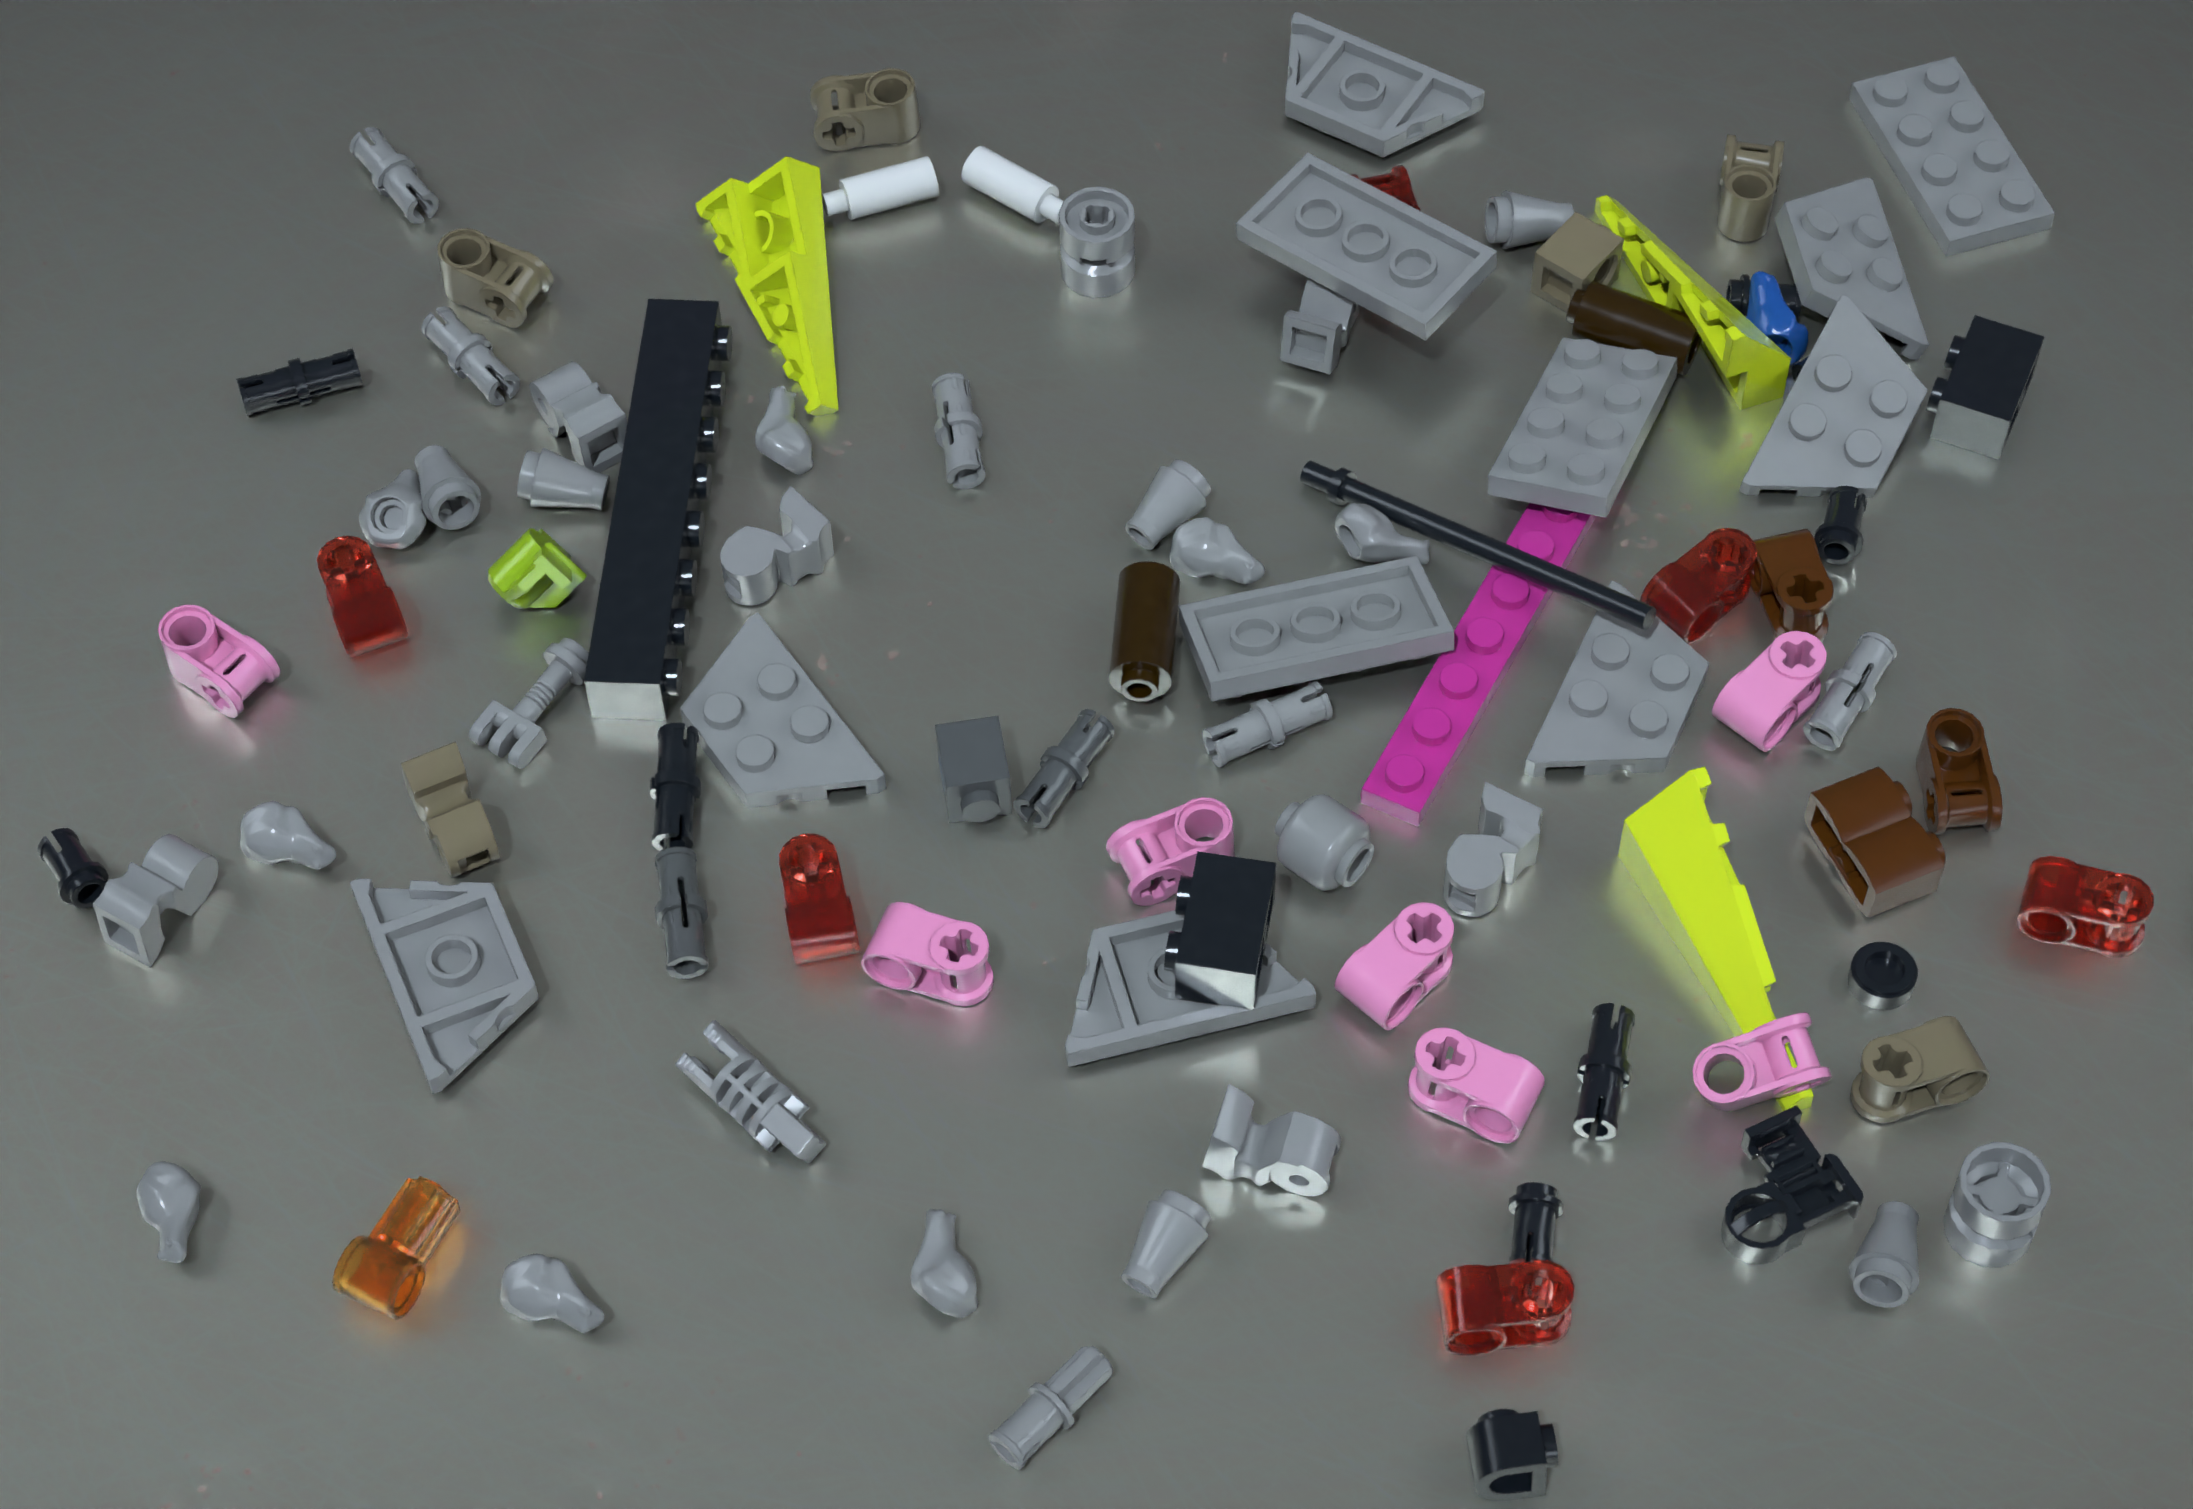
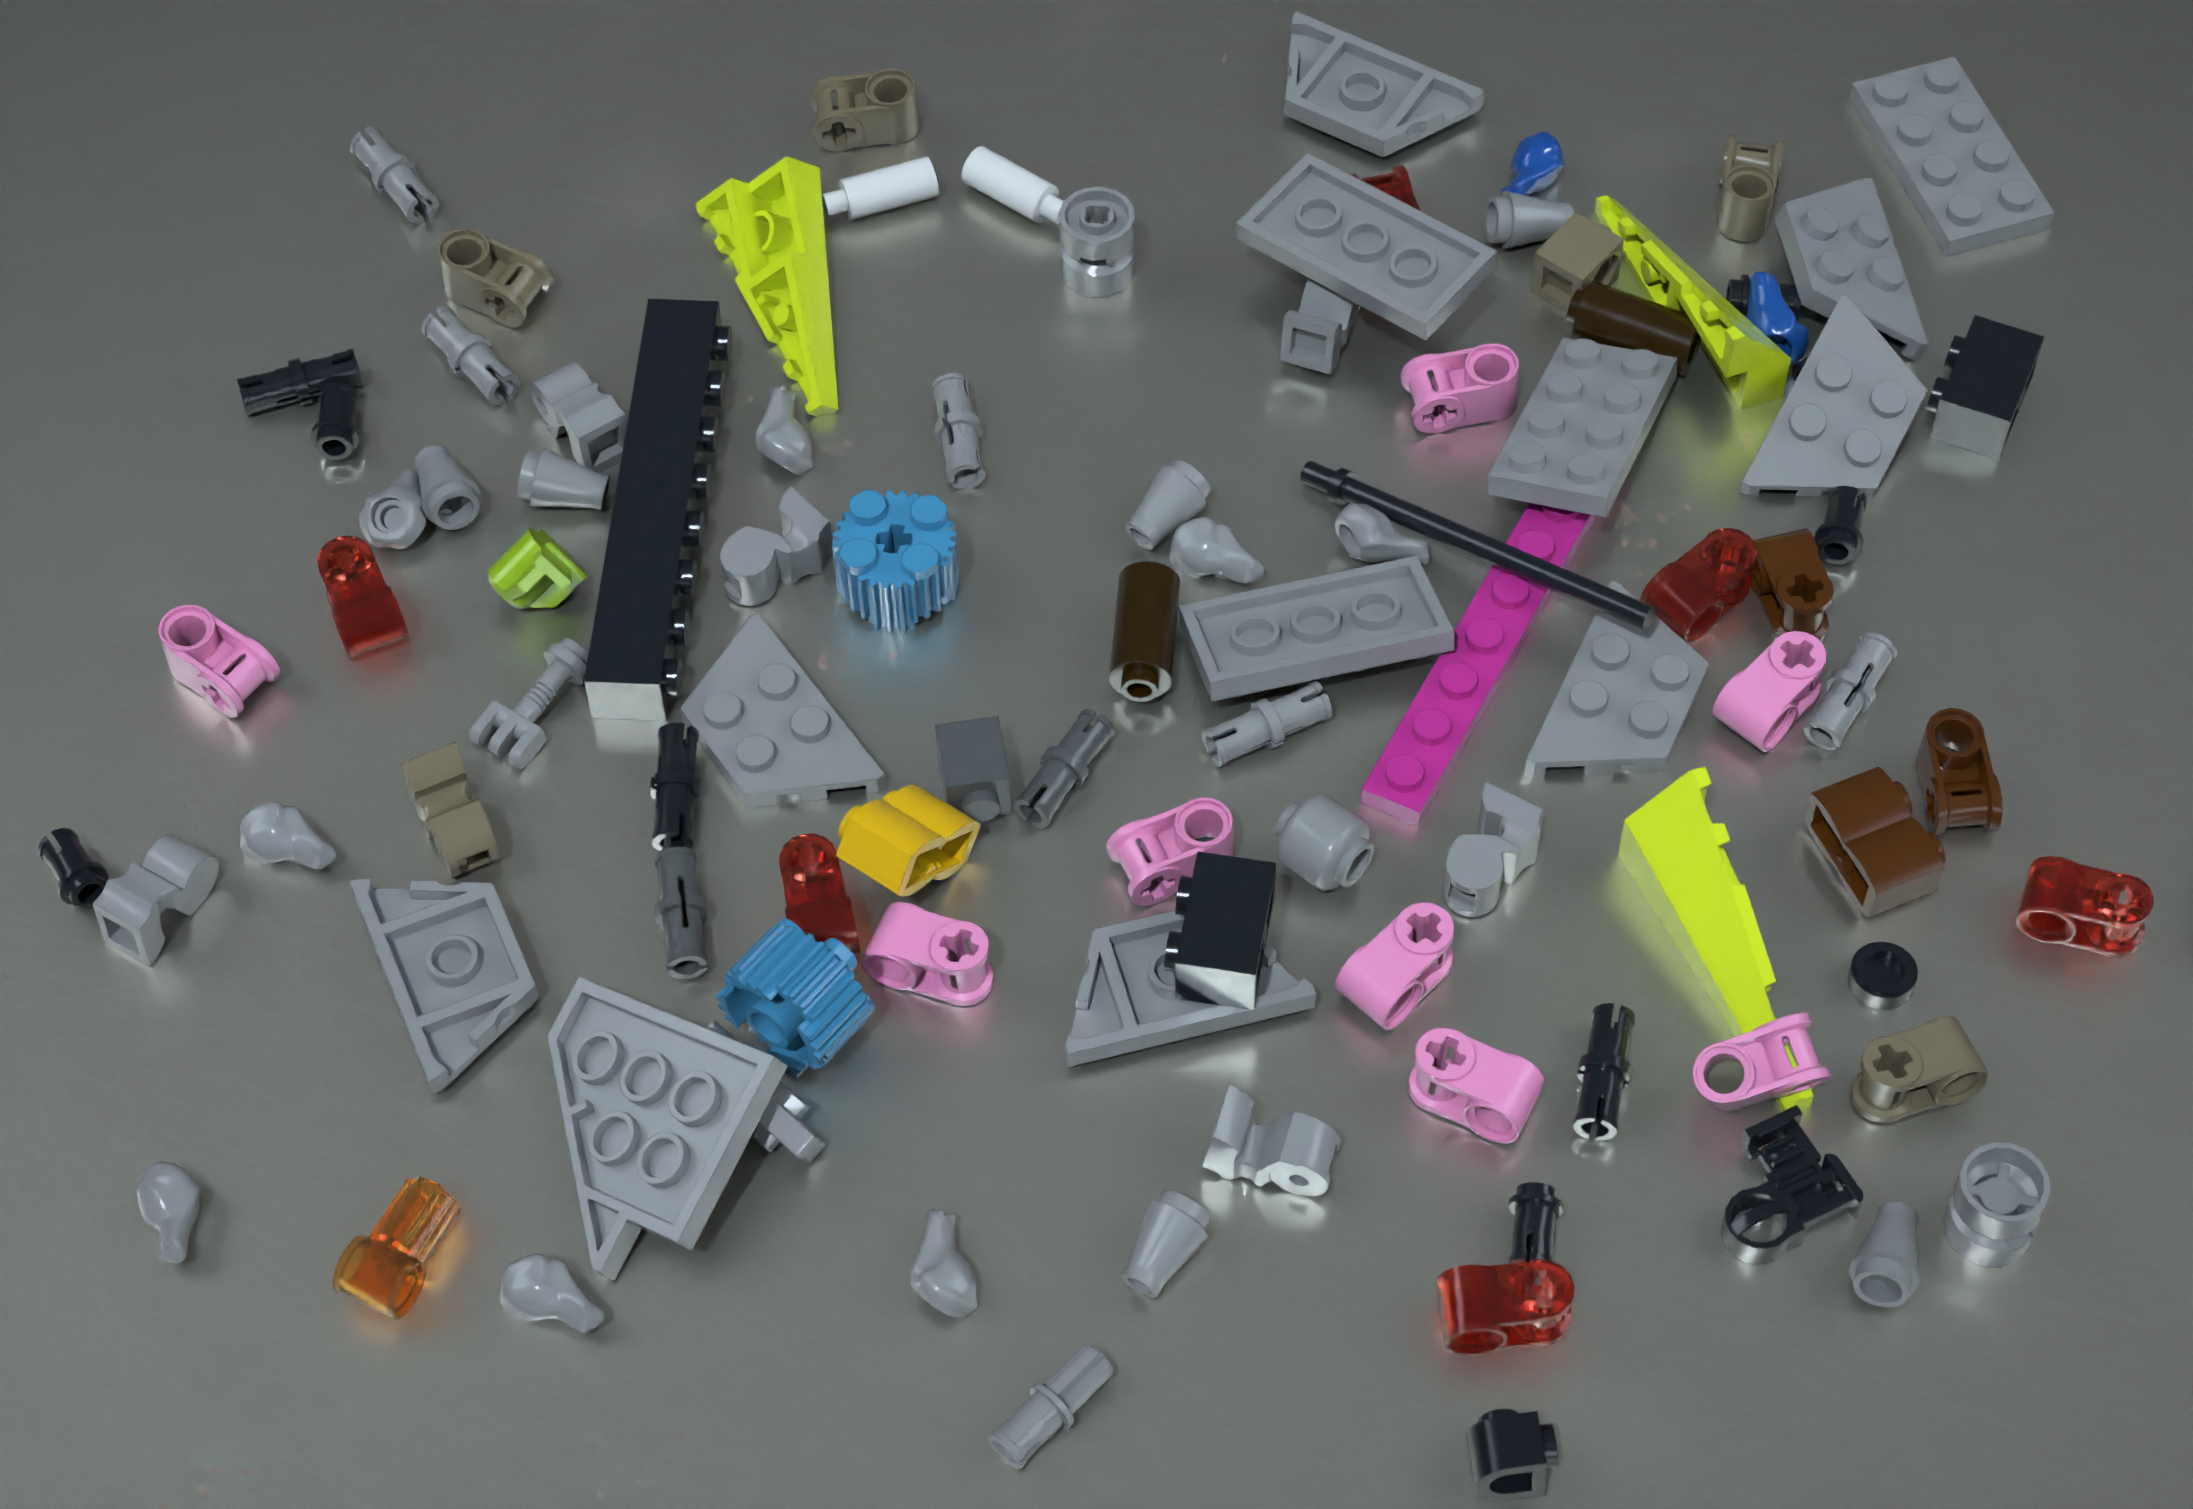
none -> black pin [311,382,359,460]
none -> light grey wing [547,977,788,1281]
none -> dark azure brick [716,918,876,1078]
none -> dark azure brick [832,490,959,633]
none -> yellow brick [835,784,981,897]
none -> bright pink piece [1400,343,1519,434]
none -> blue animal [1501,132,1564,196]

